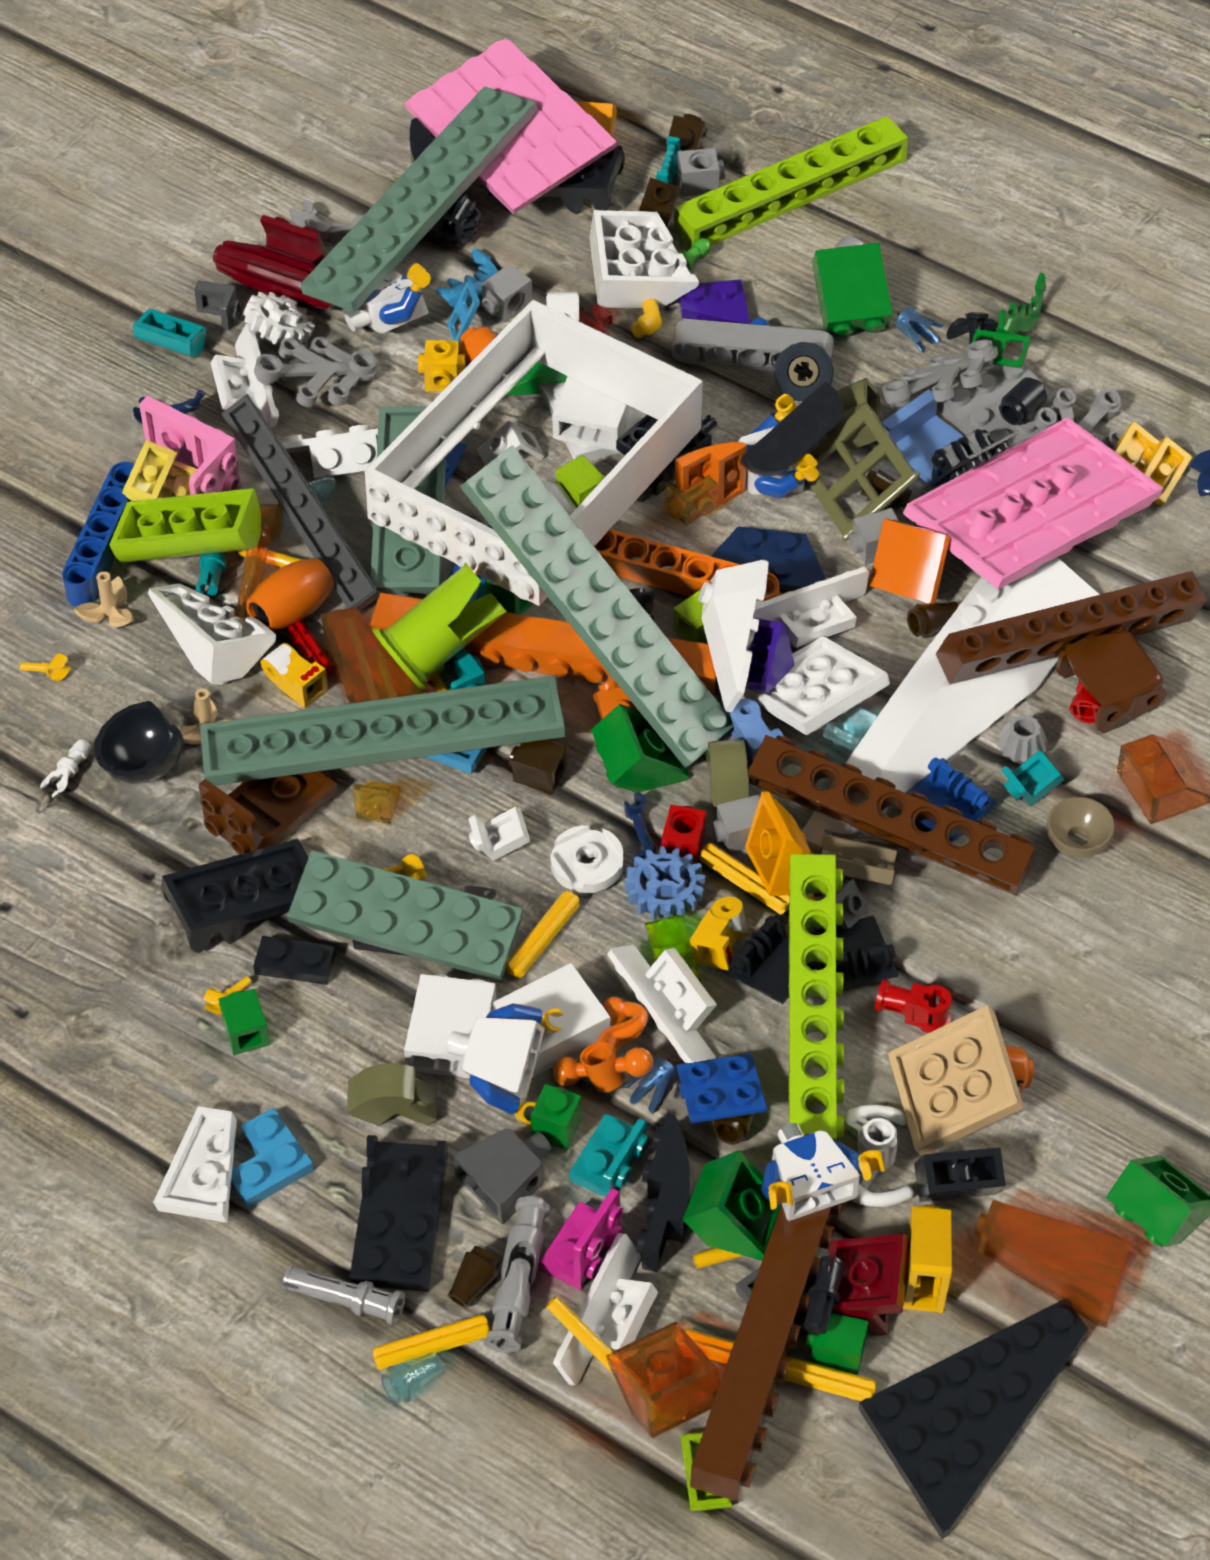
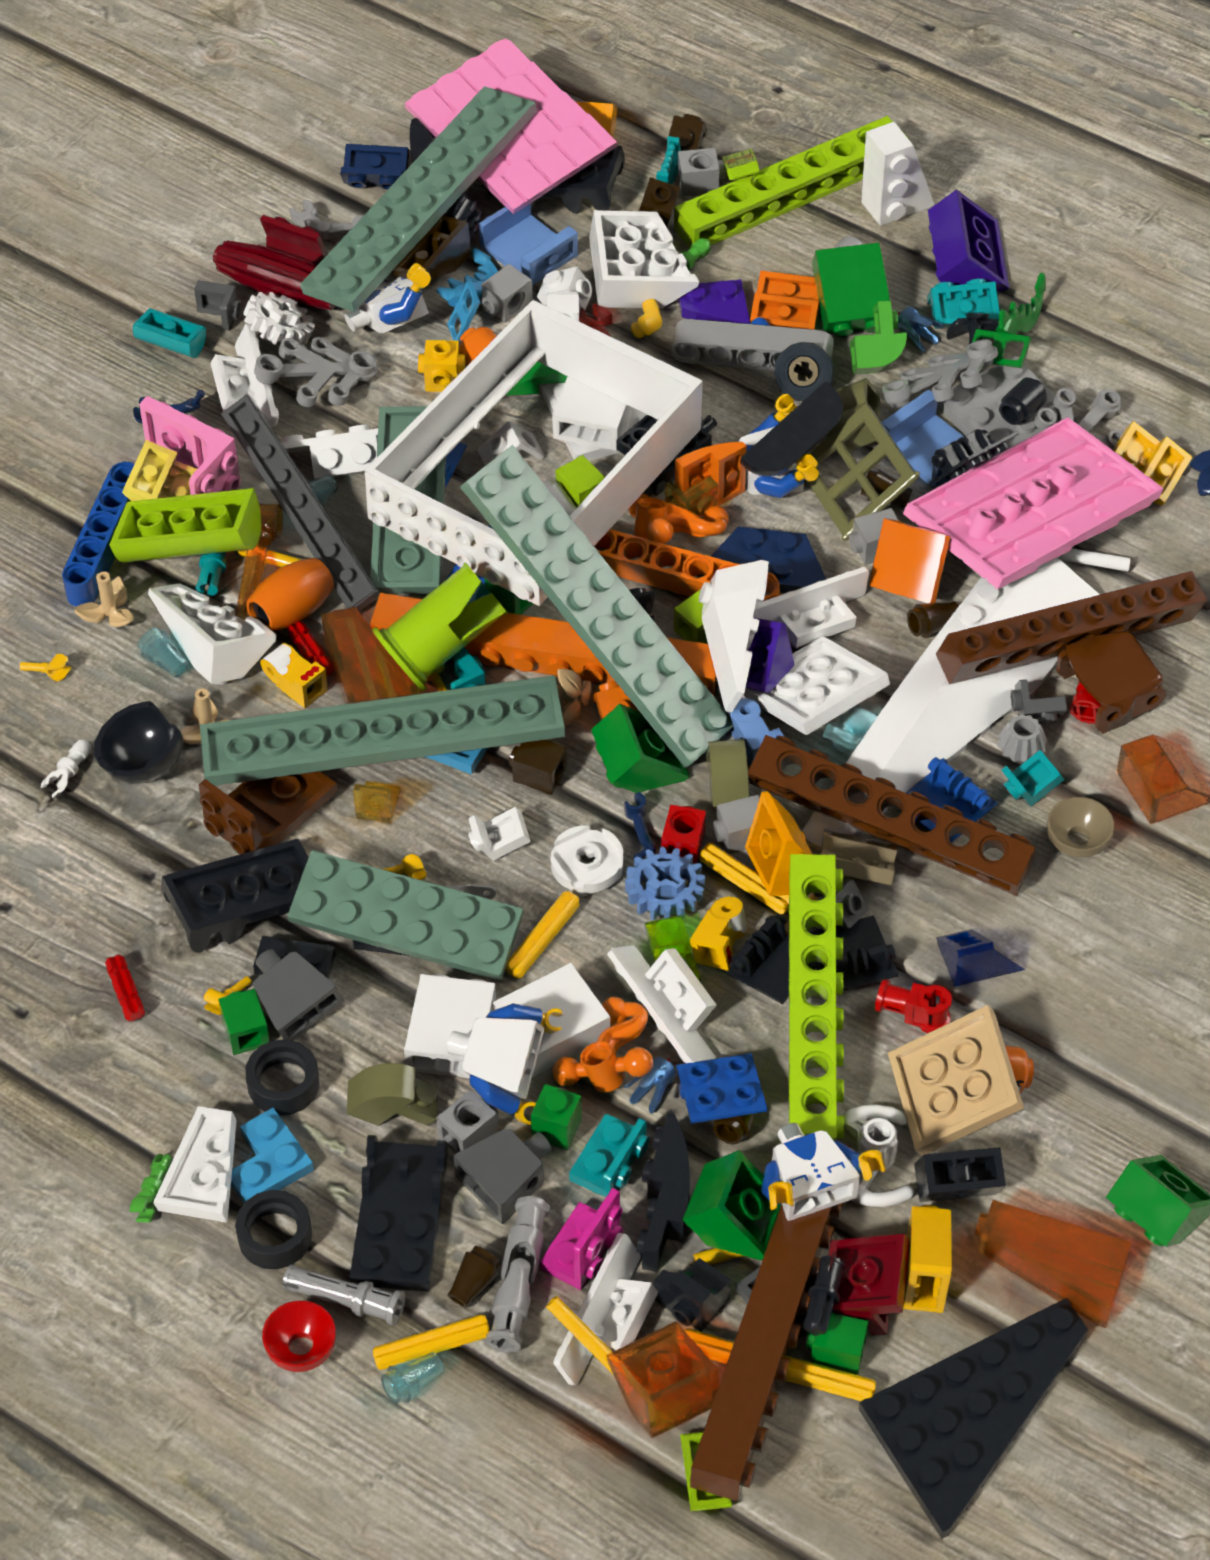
none -> red axle [105,954,145,1022]
none -> bright green piece [130,1154,173,1223]
none -> clear light blue cone [137,627,189,678]
none -> black tyre [235,1190,312,1269]
none -> black tyre [245,1039,319,1116]
none -> dark grey torso [253,949,344,1041]
none -> red piece [262,1300,336,1372]
none -> dark blue bracket [340,144,409,190]
none -> dark brown slope [392,215,471,279]
none -> light grey brick [436,1089,498,1153]
none -> medium blue panel [479,203,578,285]
none -> white bracket [537,266,593,311]
none -> tan plant [557,669,592,727]
none -> orange piece [628,493,729,544]
none -> black brick [654,1258,731,1332]
none -> lime tile [722,148,760,181]
none -> orange slope [750,270,820,330]
none -> bright green brick [850,301,907,375]
none -> white wedge [861,122,935,226]
none -> teal bracket [927,279,1000,329]
none -> dark purple slope [928,189,1009,292]
none -> clear blue slope [936,929,1025,987]
none -> dark grey bracket [1010,679,1067,724]
none -> white bar [1058,548,1131,572]

